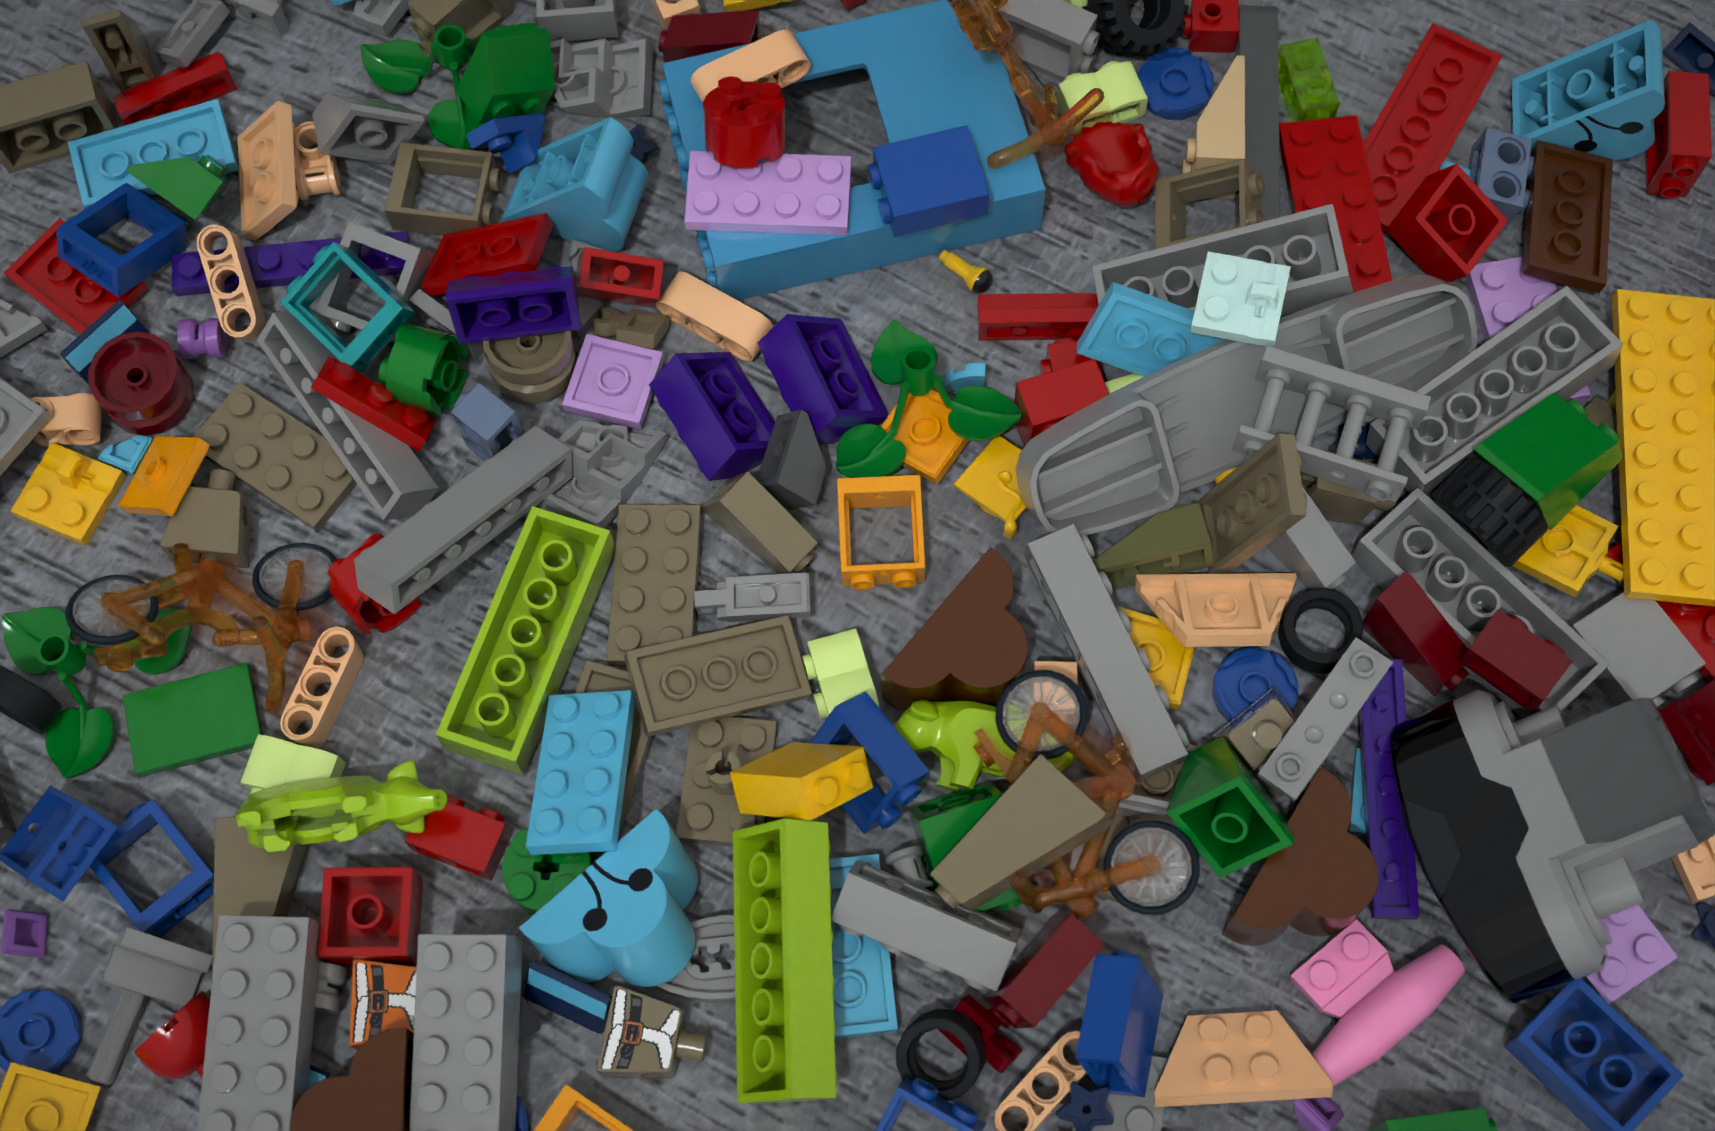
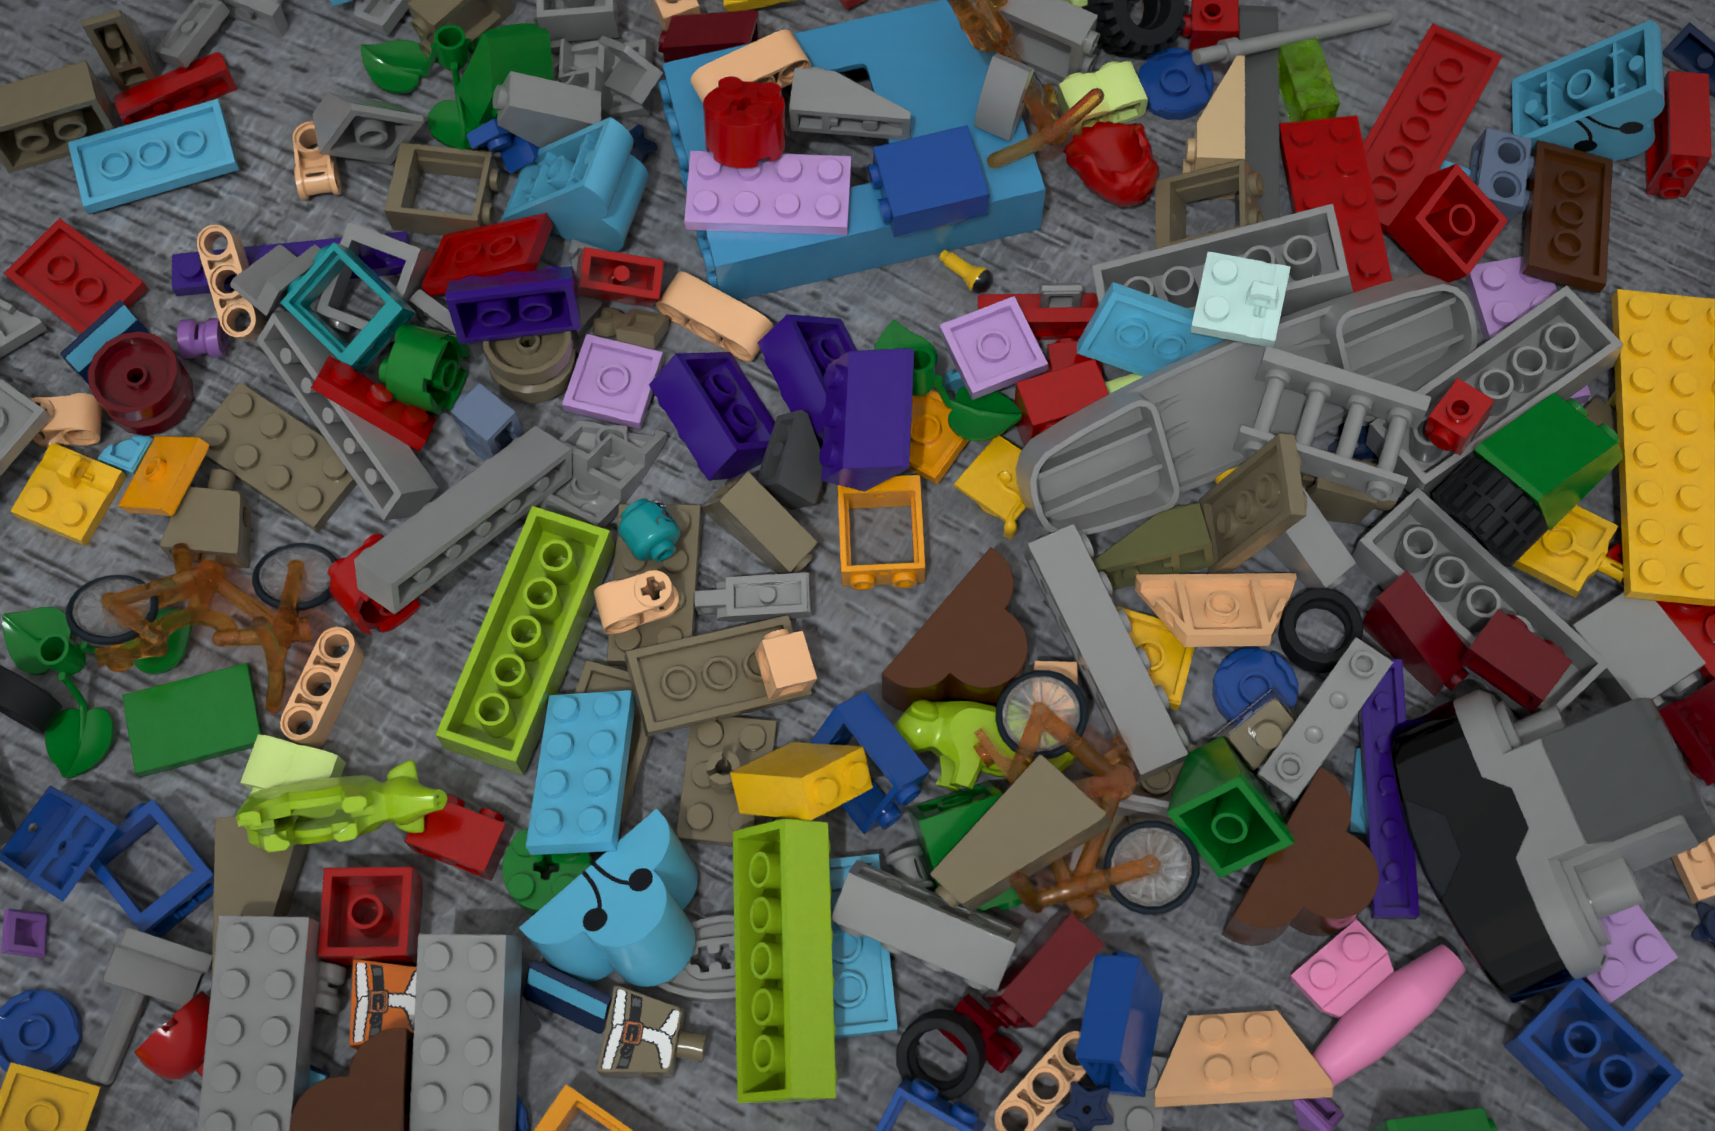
blue window [56,183,186,298] -> none
green slope [126,155,232,220] -> none
light nougat plate [237,101,299,241] -> none
yellowish green brick [802,628,880,719] -> none
none -> light grey panel [230,244,321,316]
none -> light grey slope [492,71,601,148]
none -> light nougat piece [594,570,680,634]
none -> light grey panel [598,35,663,105]
none -> teal head [618,498,681,563]
none -> light nougat brick [755,629,817,700]
none -> light grey slope [789,67,911,140]
none -> dark purple slope [819,348,914,492]
none -> lavender plate [939,296,1048,400]
none -> light grey slope [974,53,1034,142]
none -> light grey slope [1039,283,1082,308]
none -> light grey bar [1192,9,1392,65]
none -> red brick [1424,378,1494,455]

